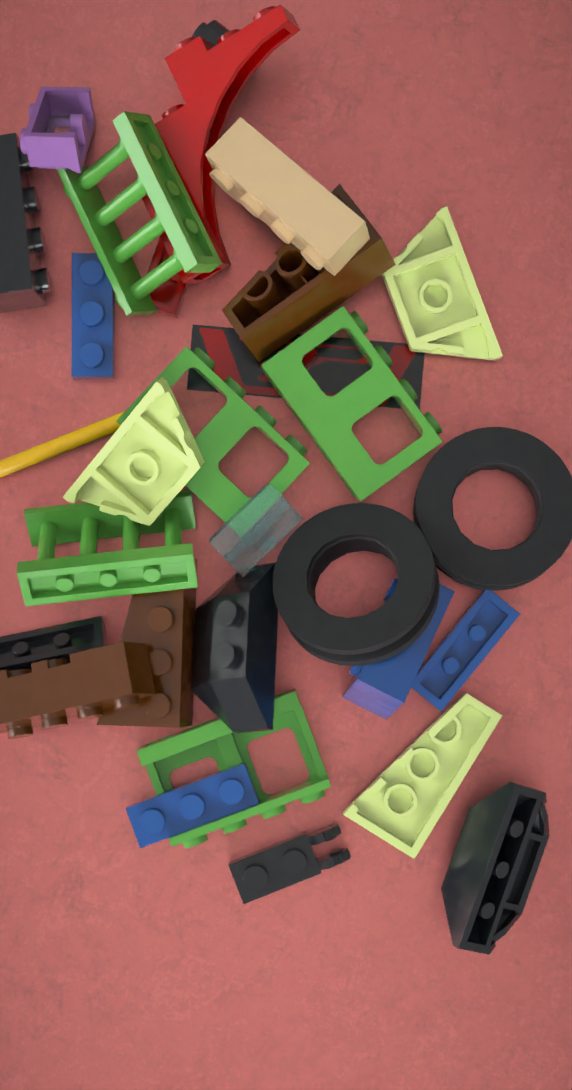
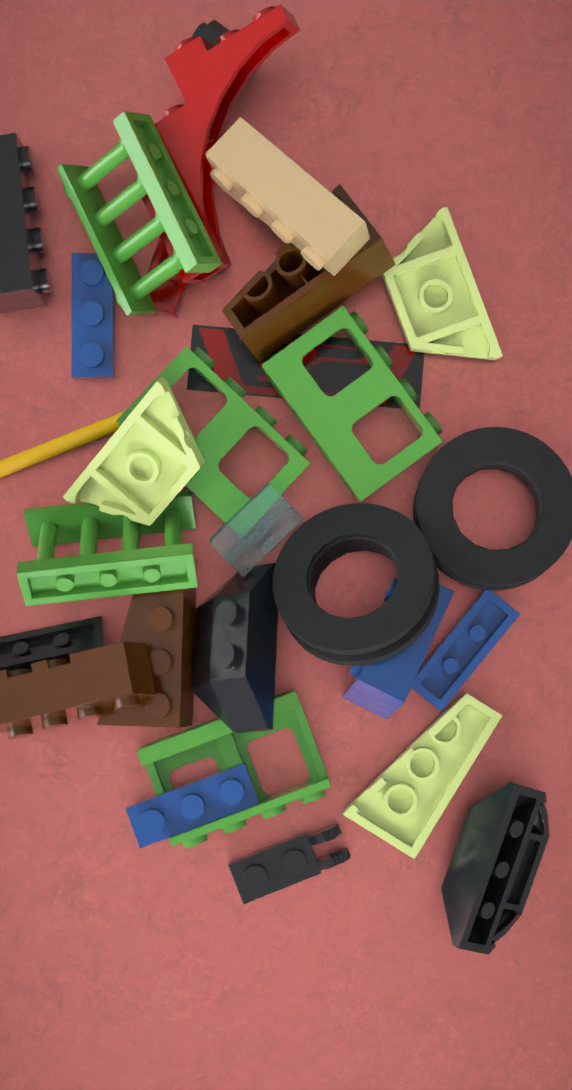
medium lavender window [20,87,96,173] -> none

